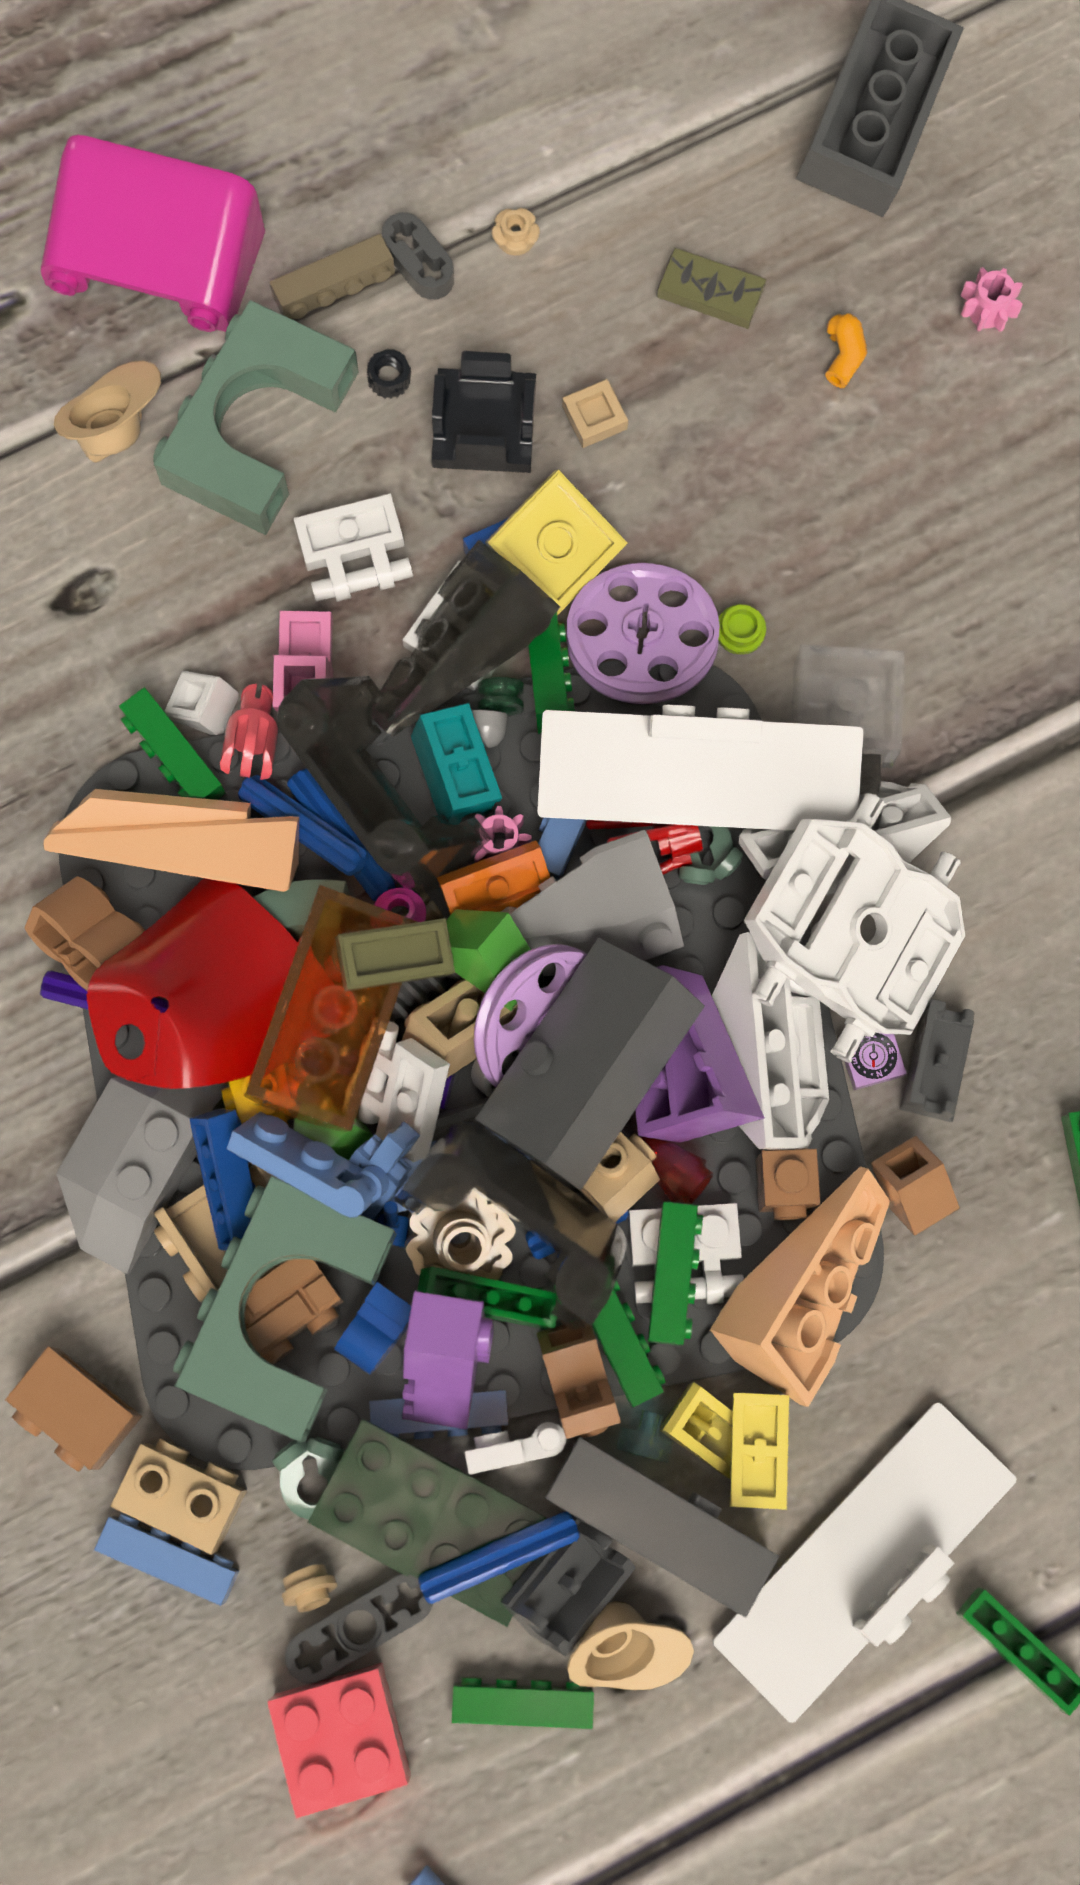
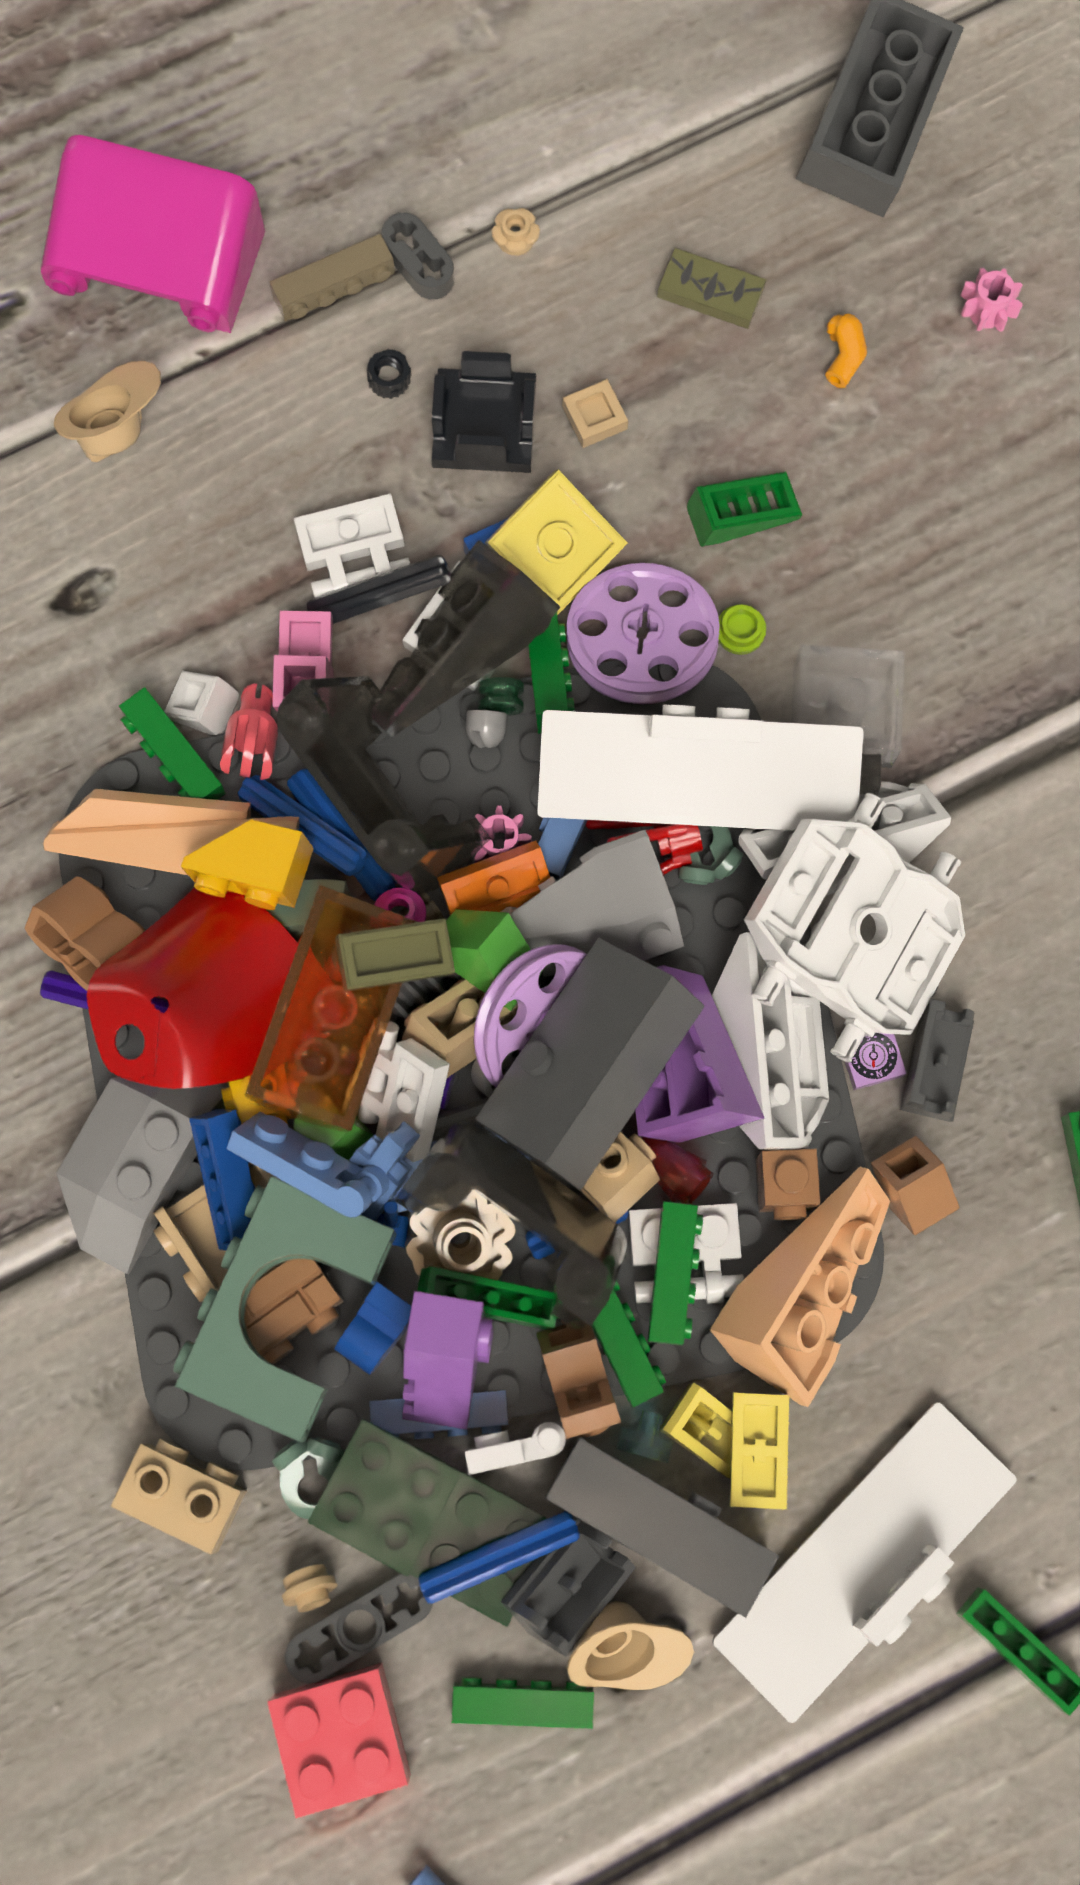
medium nougat brick [5,1346,142,1472] -> none
medium blue piece [94,1513,240,1606] -> none
sand green arch [153,300,359,535] -> none
teal hinge [411,703,502,830] -> none
none -> yellow slope [181,819,314,910]
none -> black axle [306,555,451,624]
none -> green slope [687,472,802,547]

